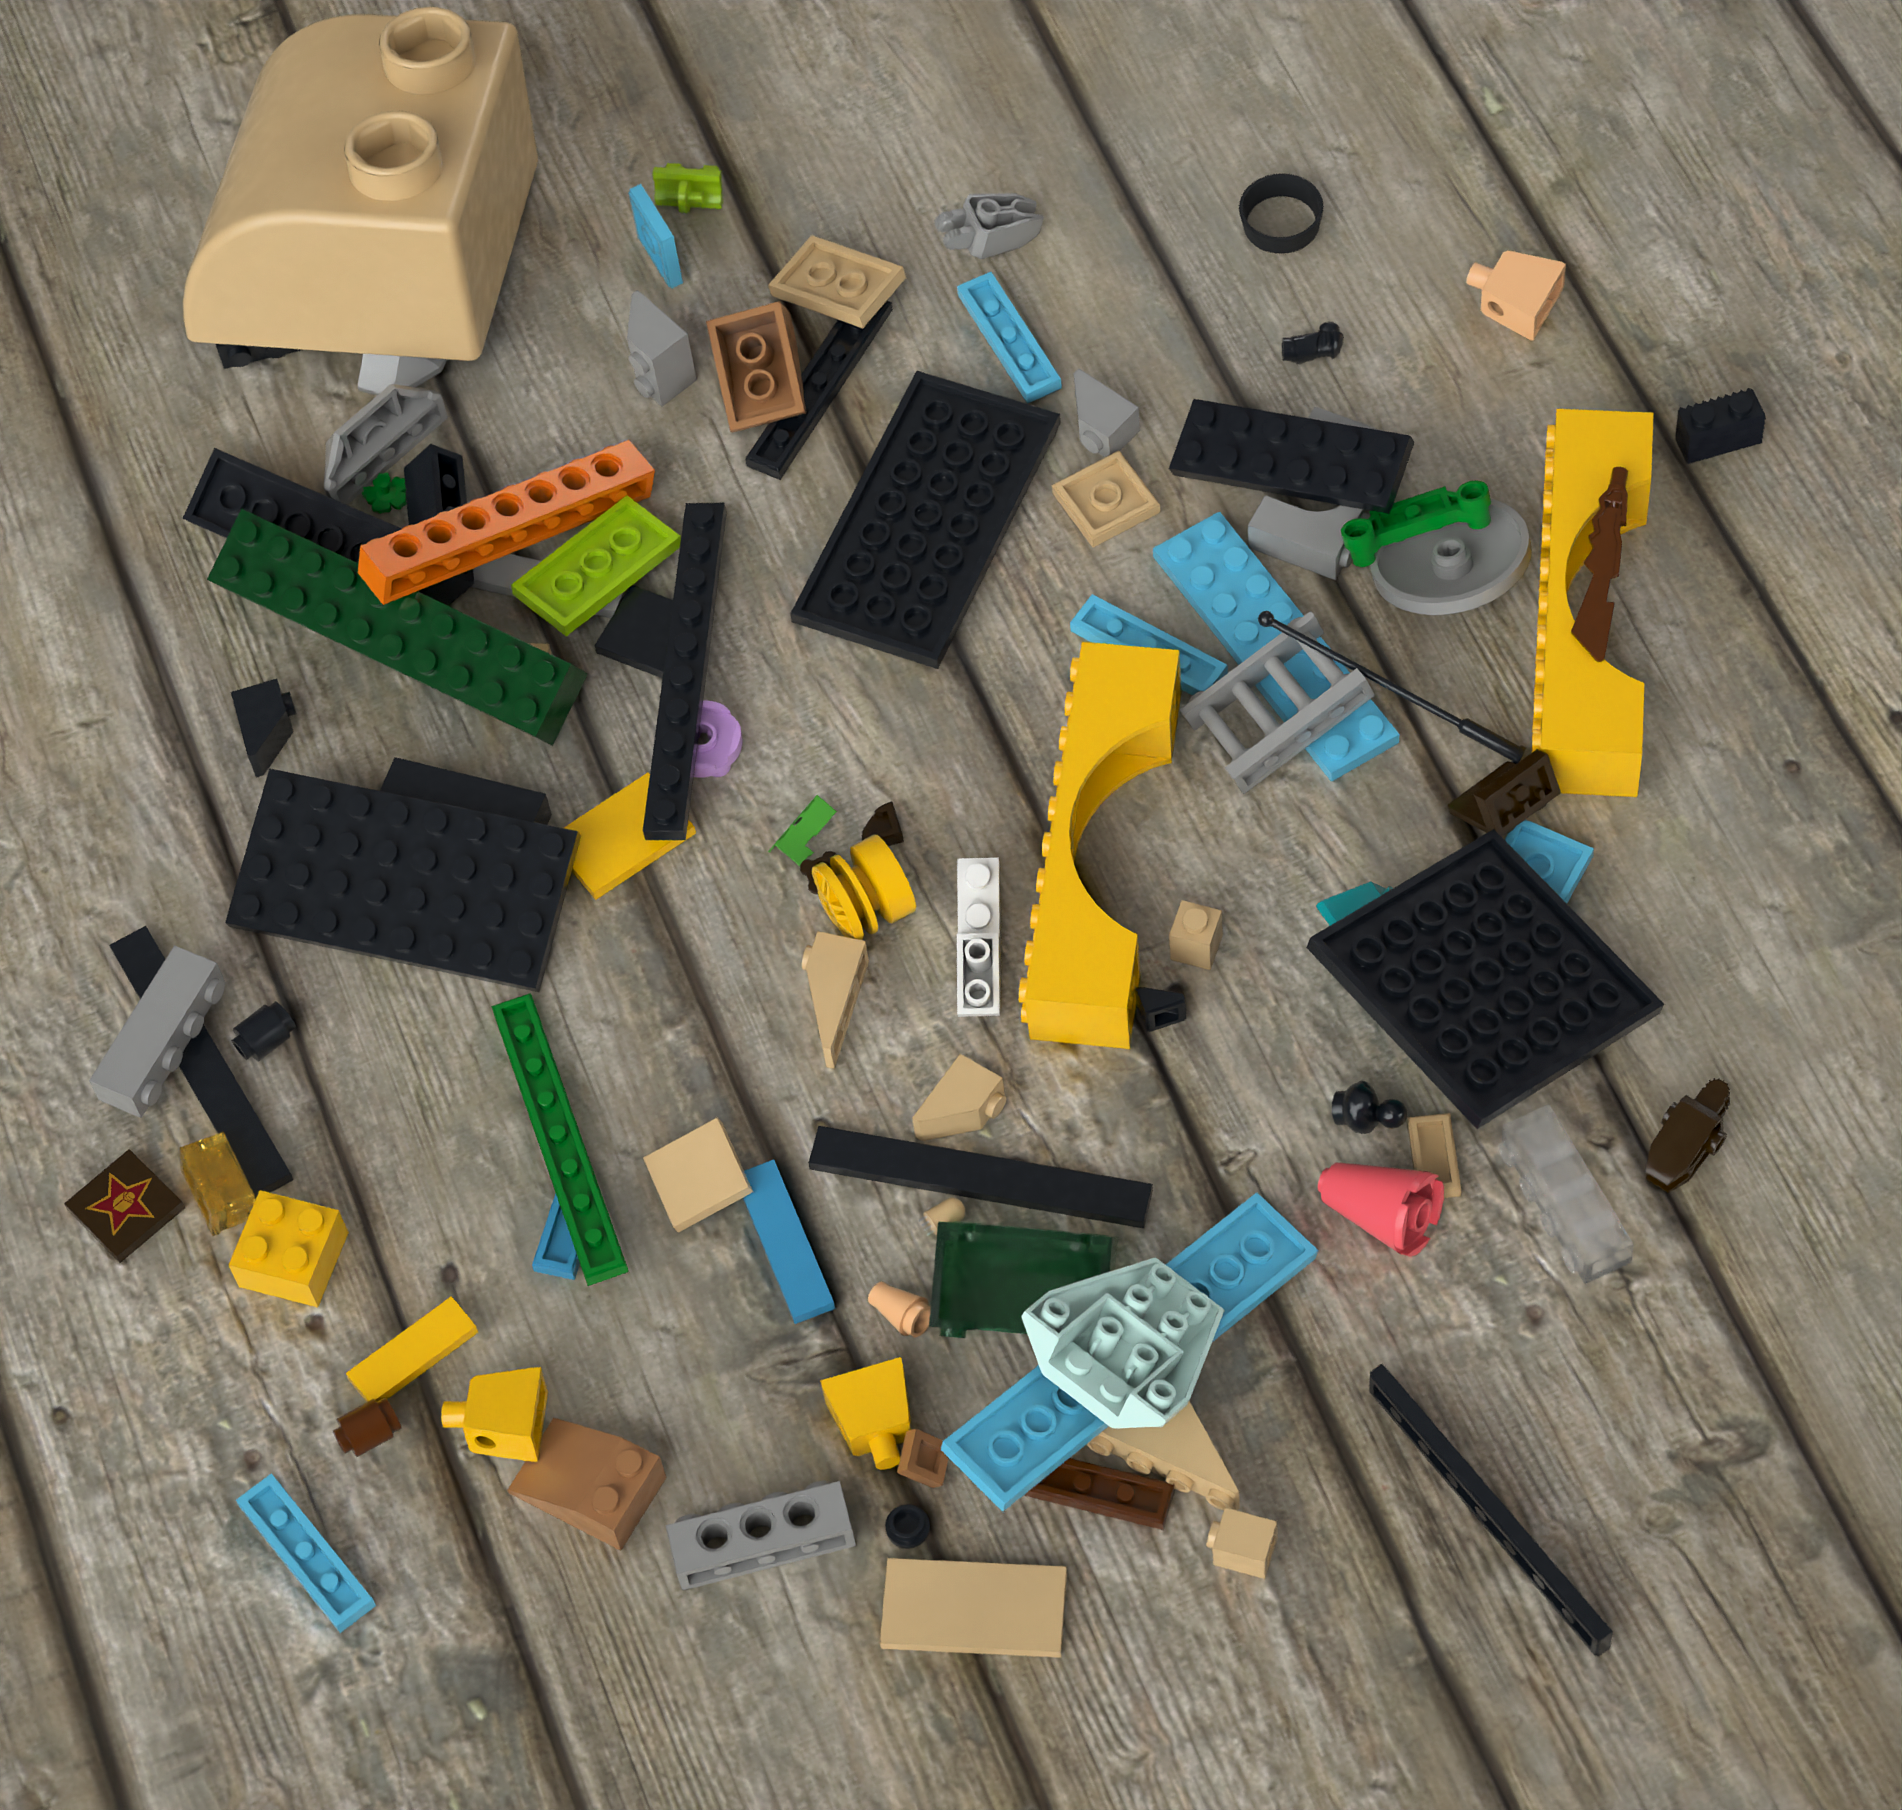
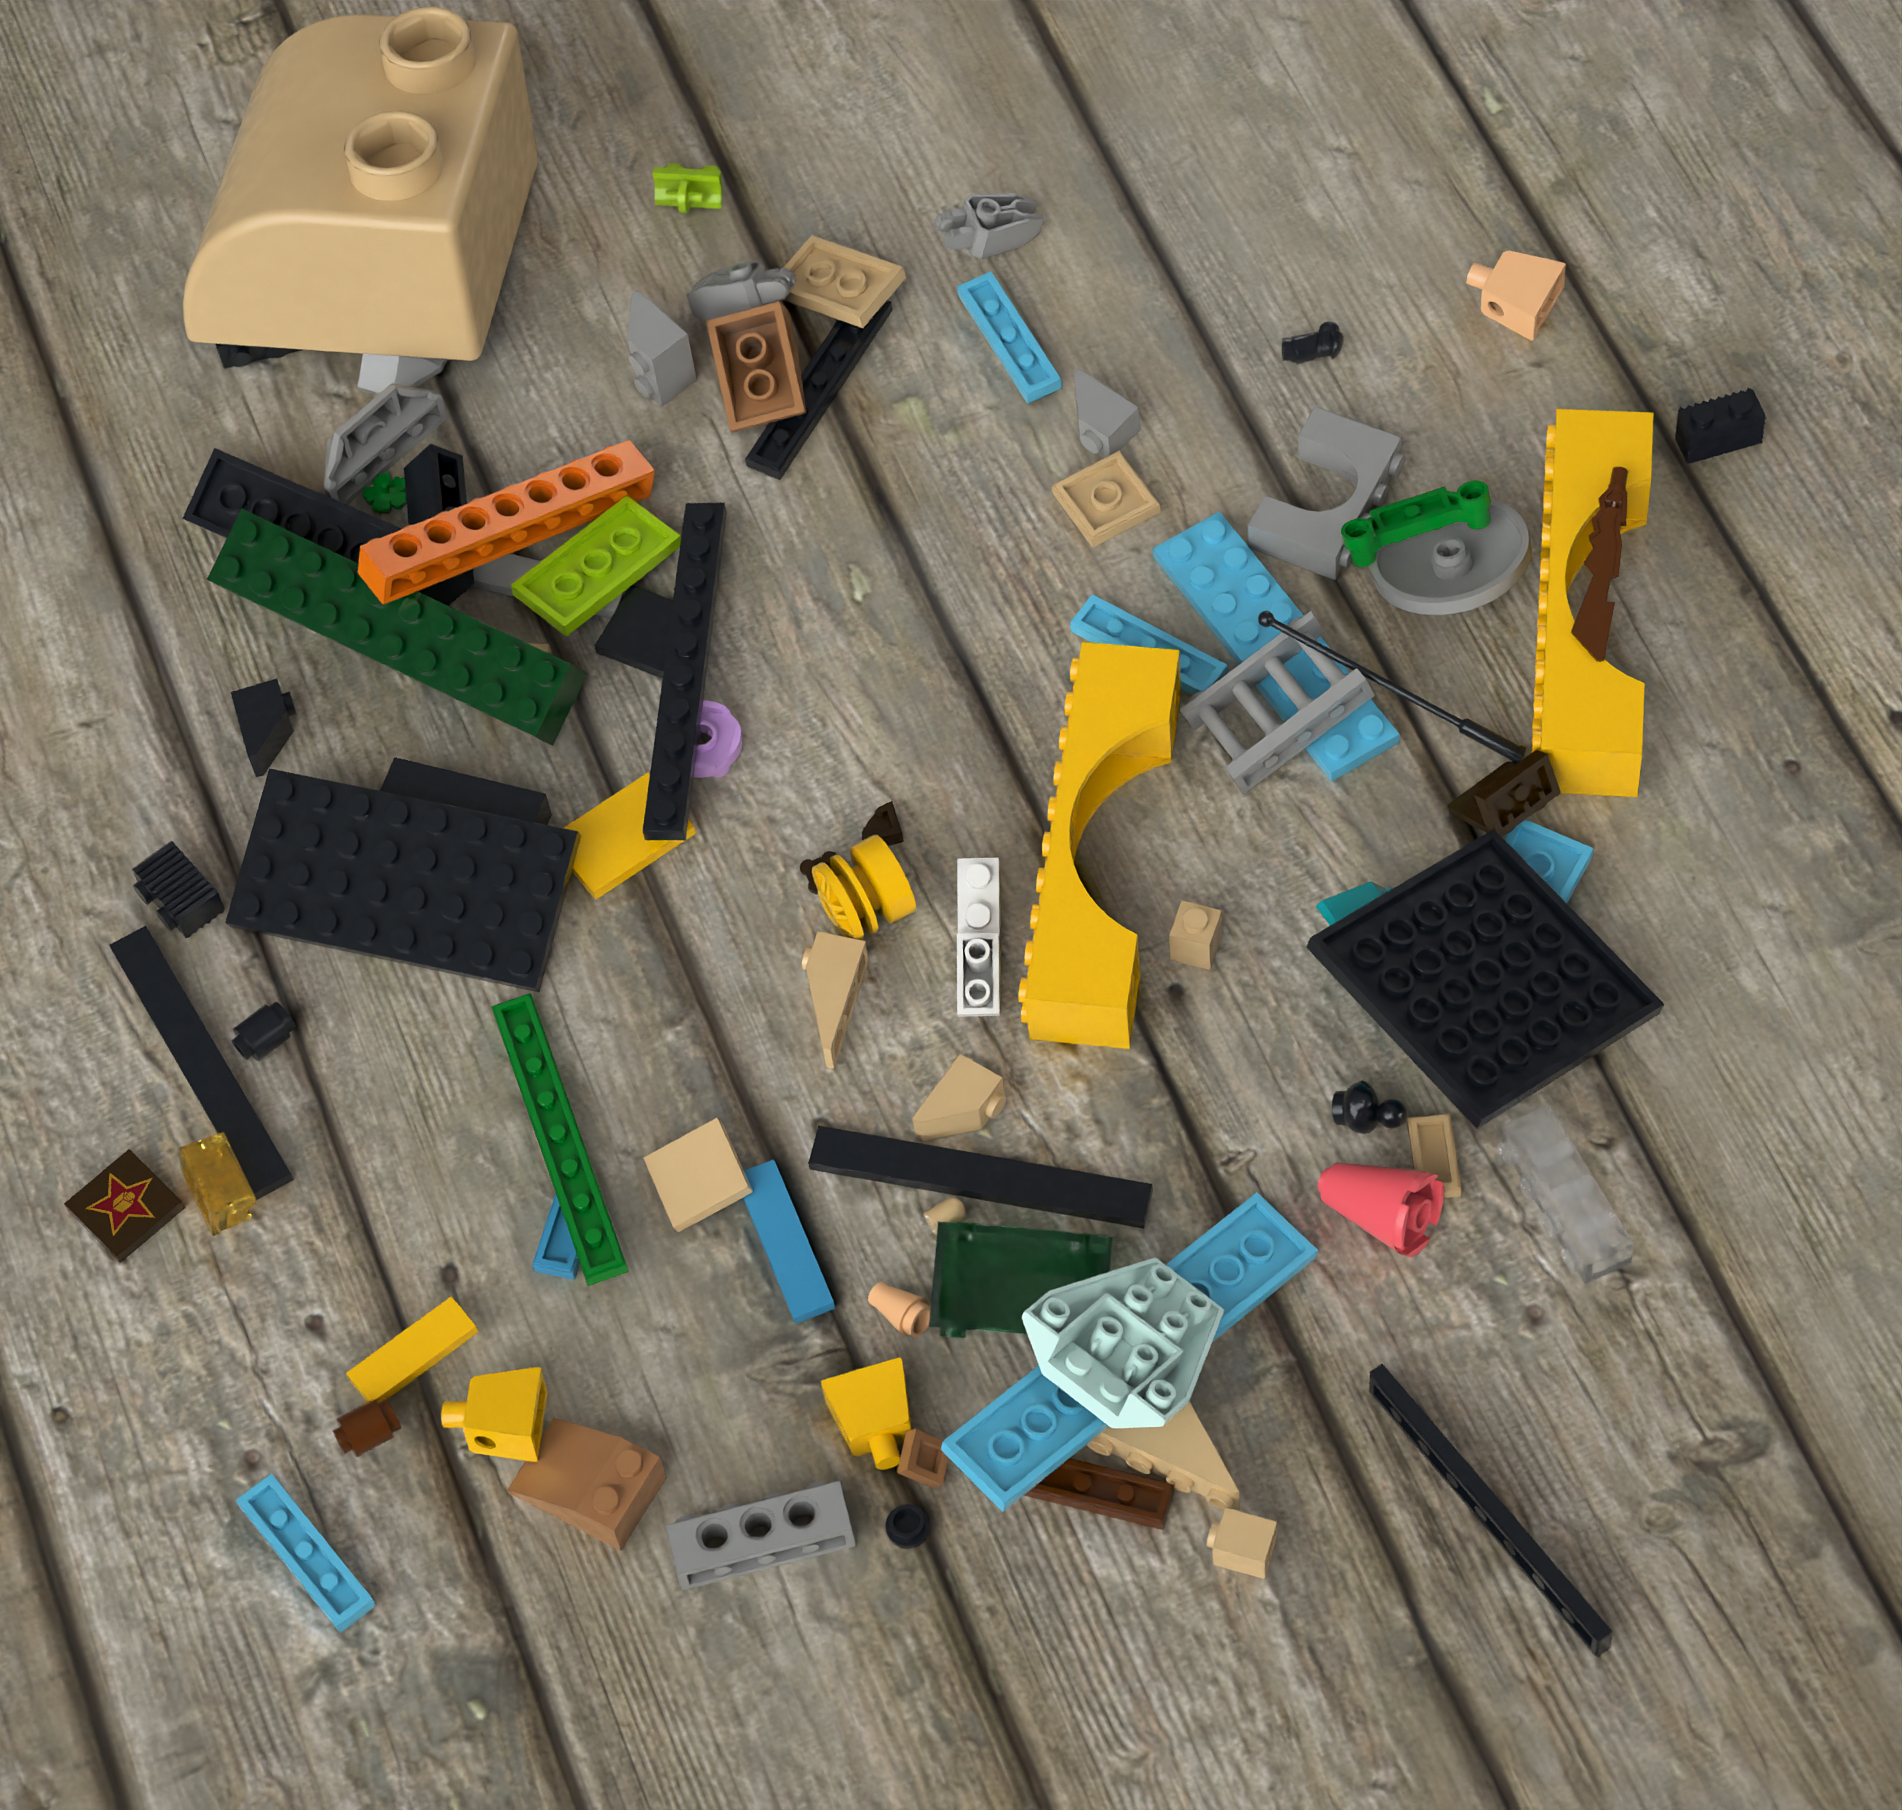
light grey brick [89,945,225,1118] -> none
yellow brick [228,1190,349,1307] -> none
medium azure tile [628,184,683,289] -> none
bright green piece [768,795,837,867] -> none
black plate [790,370,1061,669] -> none
tan tile [880,1558,1067,1658] -> none
black slope [1135,987,1186,1032] -> none
black plate [1169,399,1414,514] -> none
black tyre [1239,174,1323,254] -> none
dark brown hinge [1645,1078,1730,1193] -> none
none -> black brick [132,840,225,938]
none -> light grey hinge [687,261,796,321]

